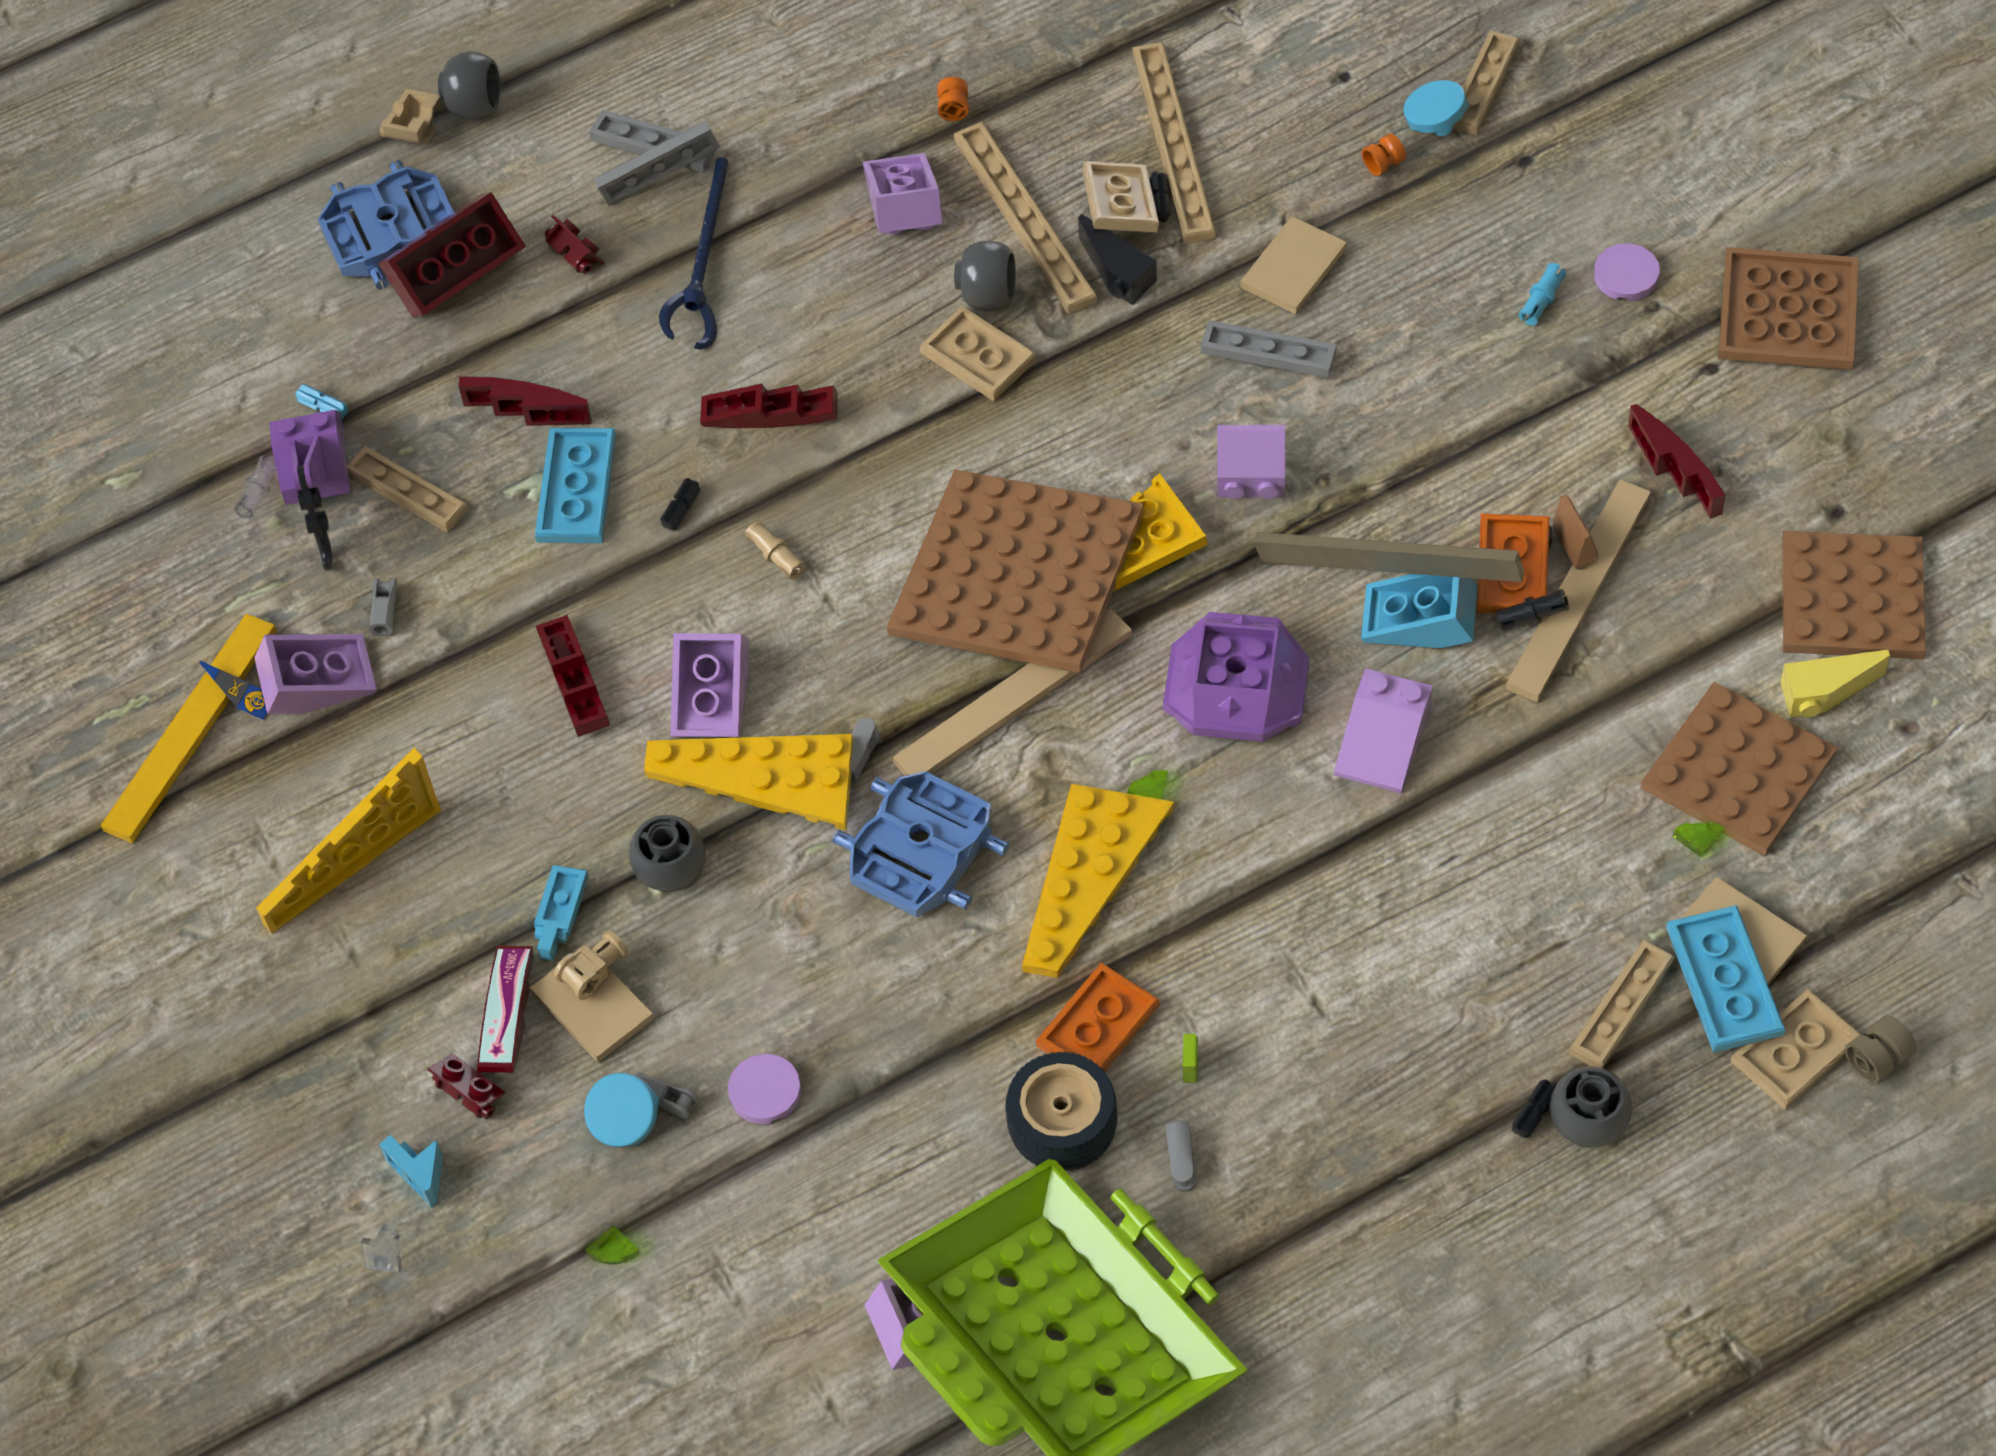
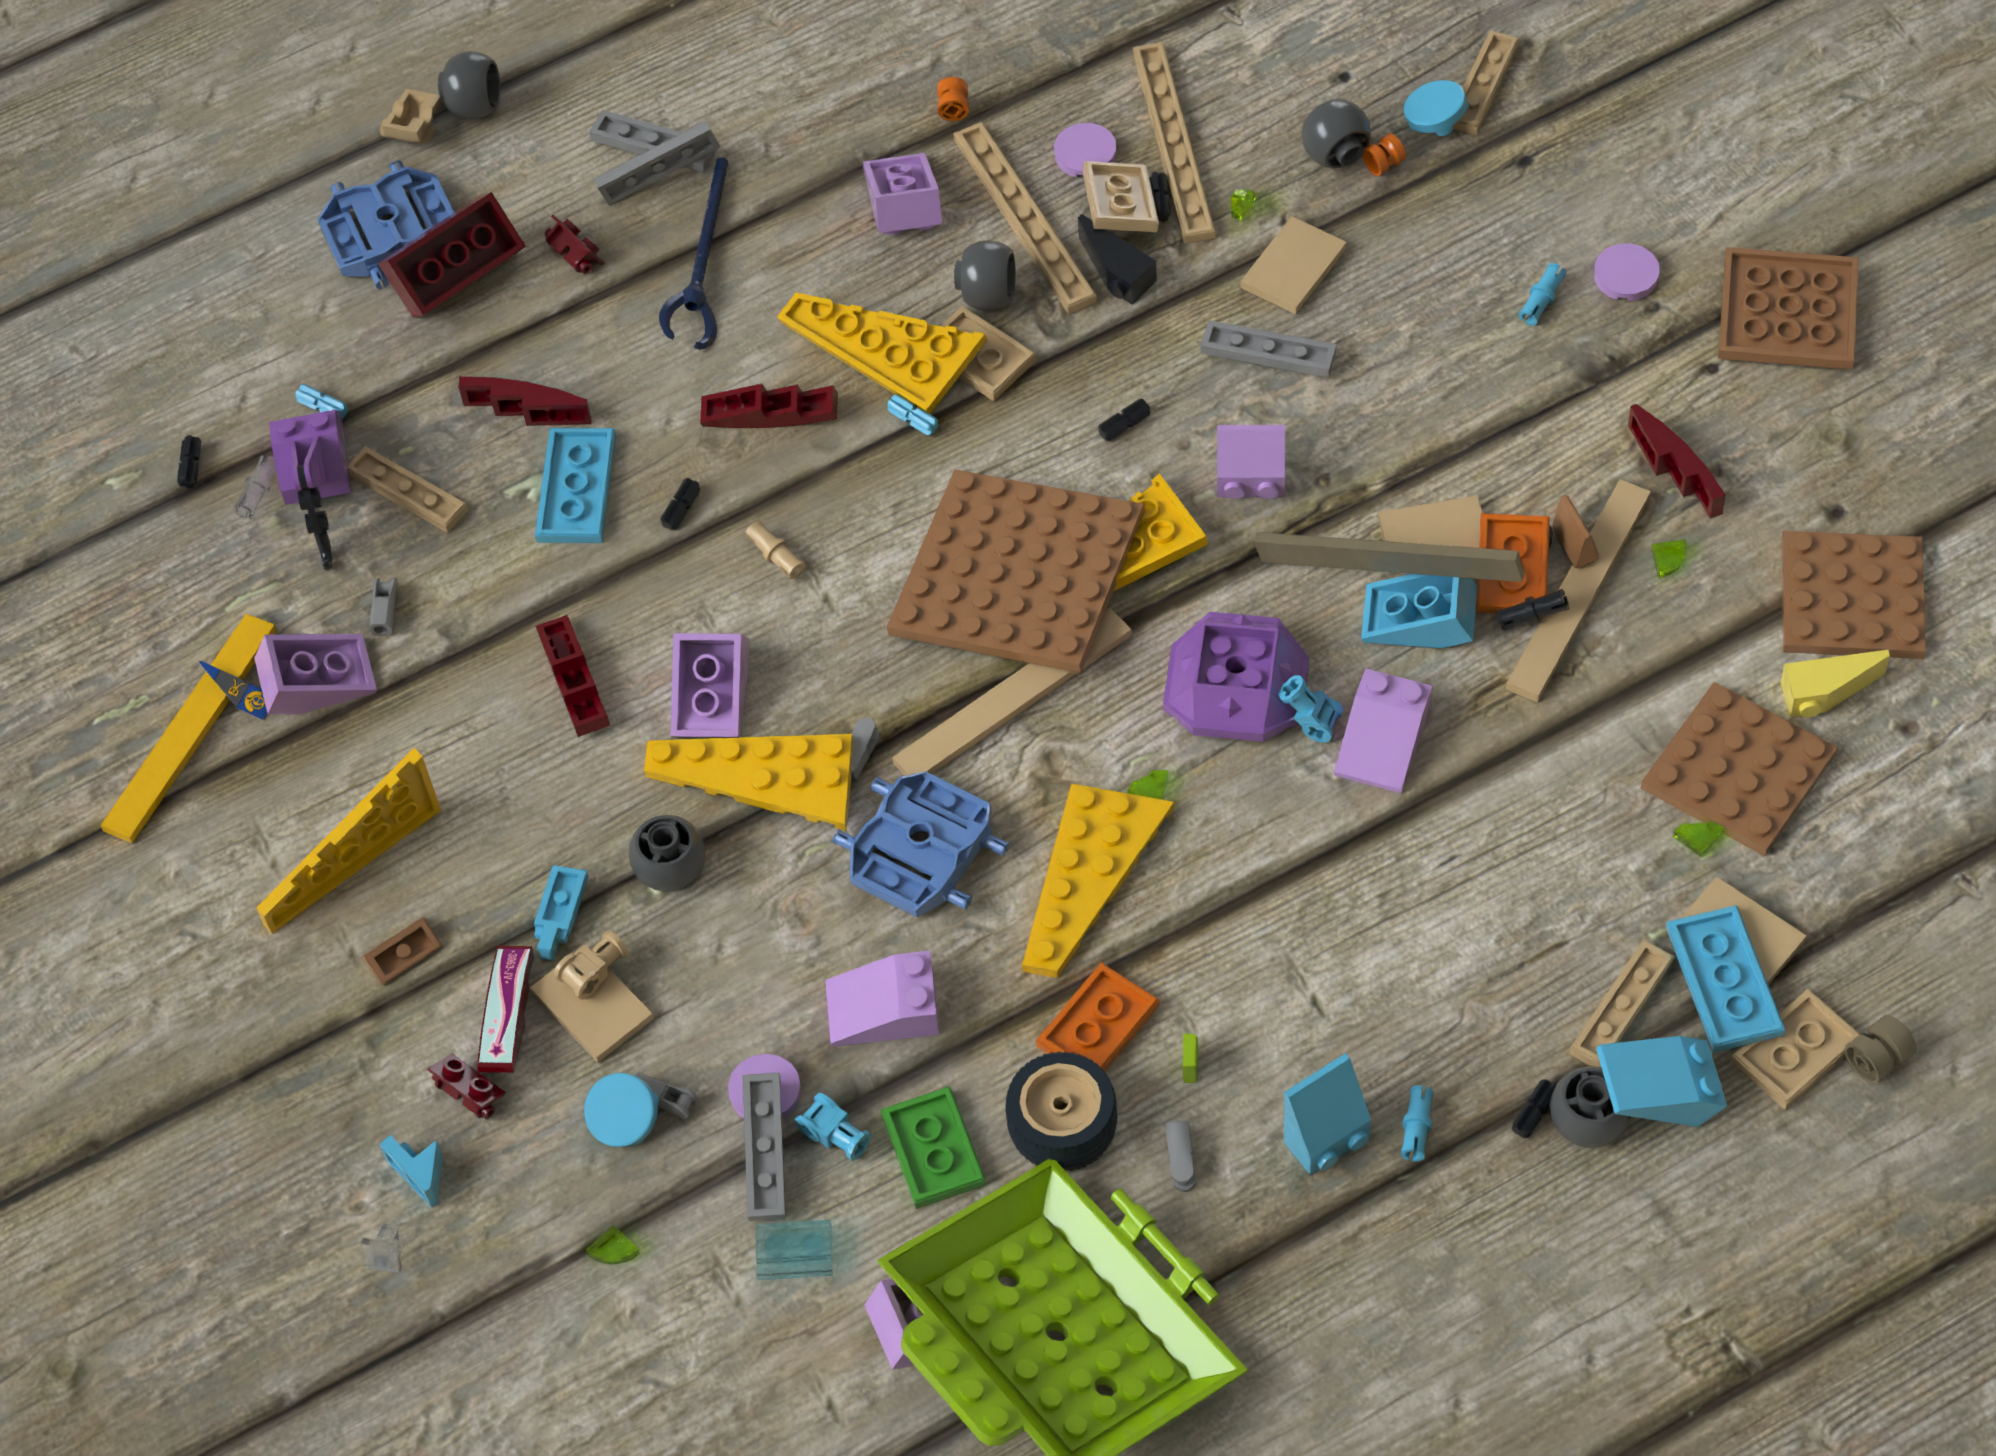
none -> black piece [177,435,202,489]
none -> medium nougat slope [361,917,443,986]
none -> light grey plate [742,1072,786,1221]
none -> clear light blue plate [756,1220,833,1280]
none -> yellow wing [777,292,988,414]
none -> medium azure connector [794,1093,871,1161]
none -> lavender slope [825,951,939,1047]
none -> bright green tile [880,1086,986,1209]
none -> medium azure piece [887,394,939,436]
none -> lavender tile [1054,123,1117,177]
none -> black piece [1098,398,1150,441]
none -> clear neon green tile [1230,188,1256,221]
none -> medium azure connector [1278,675,1344,743]
none -> medium azure slope [1284,1053,1371,1175]
none -> dark grey wheel [1301,99,1371,168]
none -> tan tile [1378,495,1483,574]
none -> medium azure pin [1401,1085,1434,1162]
none -> medium azure slope [1596,1036,1727,1127]
none -> clear neon green tile [1651,539,1687,579]

